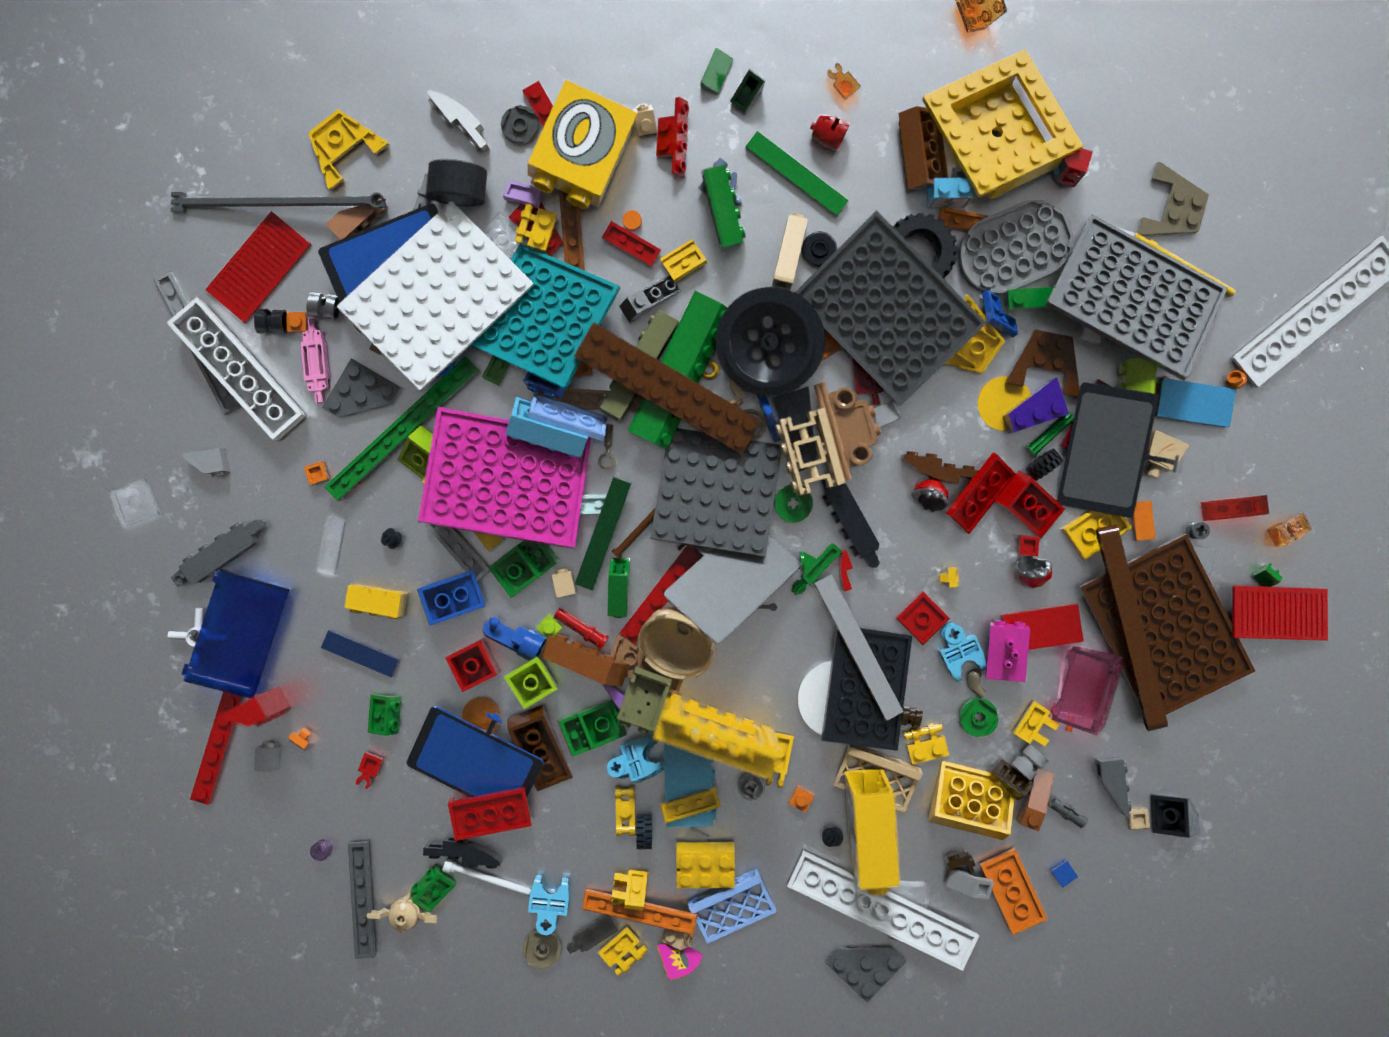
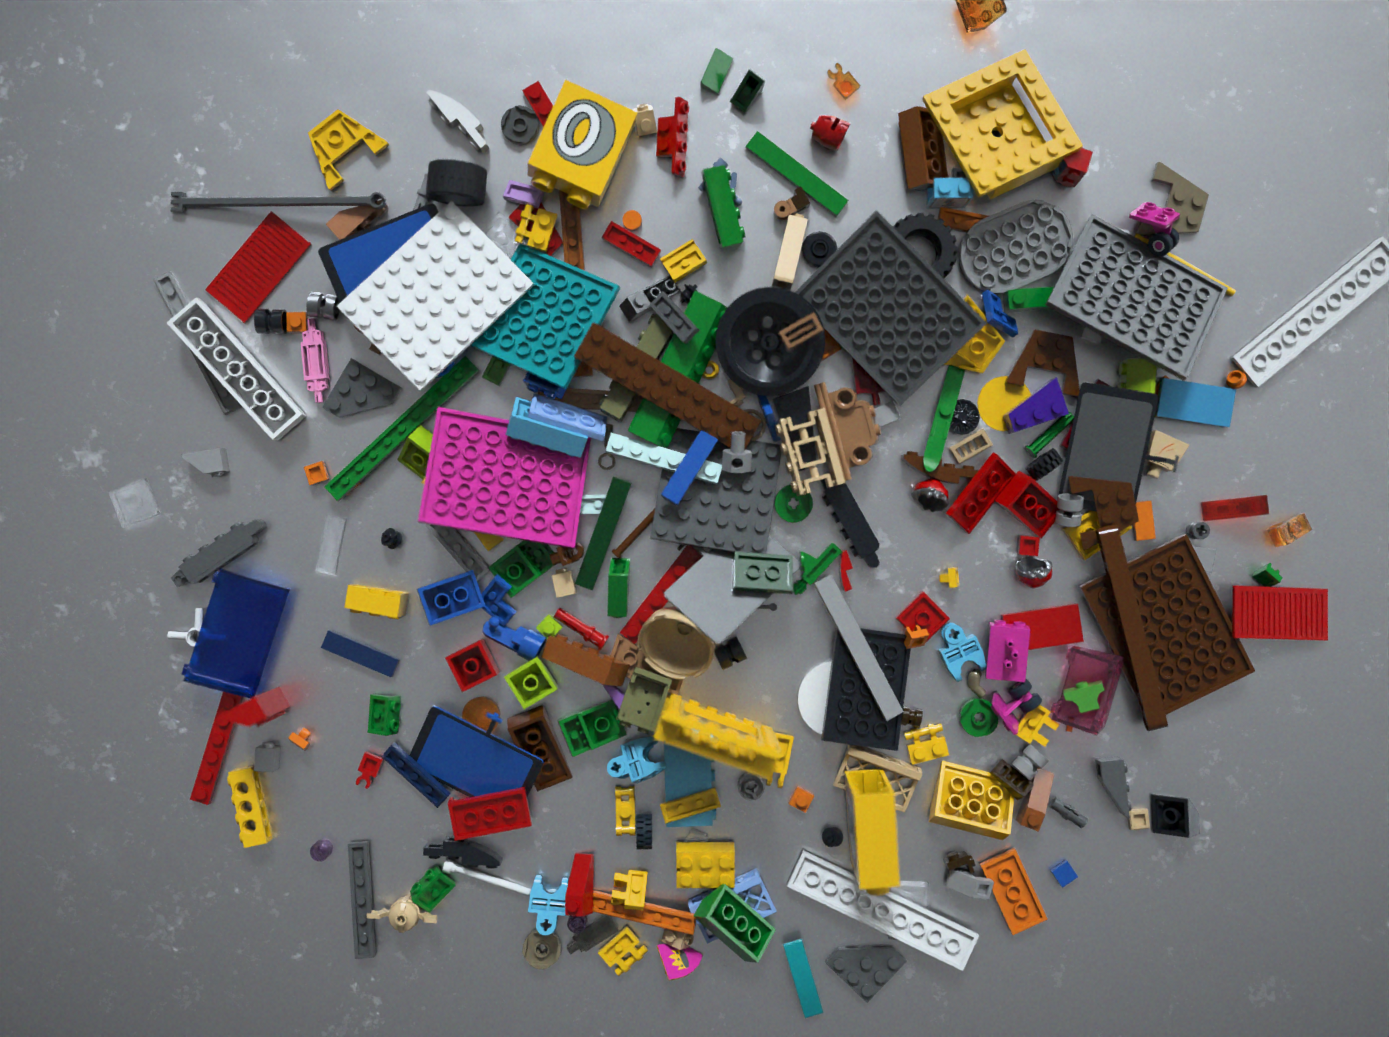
none -> yellow brick [227,765,273,848]
none -> dark blue tile [381,742,451,808]
none -> blue tile [482,574,517,627]
none -> reddish brown hips [550,543,584,566]
none -> red slope [565,853,594,917]
none -> clear purple wheel [567,915,587,933]
none -> light aqua plate [606,433,722,485]
none -> dark grey plate [649,291,700,344]
none -> blue tile [661,430,718,506]
none -> black wheel [678,284,698,304]
none -> green slope [693,884,776,963]
none -> black wheel [714,636,747,670]
none -> light grey piece [722,431,752,473]
none -> plate [733,552,793,594]
none -> leg [774,187,810,220]
none -> medium nougat tile [779,313,823,350]
none -> teal slope [783,939,823,1018]
none -> orange tile [904,625,929,649]
none -> green piece [923,365,966,473]
none -> black wheel [949,399,980,435]
none -> tan slope [949,428,993,464]
none -> plate [991,679,1042,735]
none -> light grey wheel [1055,493,1084,527]
none -> bright green brick [1063,680,1104,713]
none -> reddish brown wing [1068,476,1139,550]
none -> dark pink plate [1129,202,1180,257]

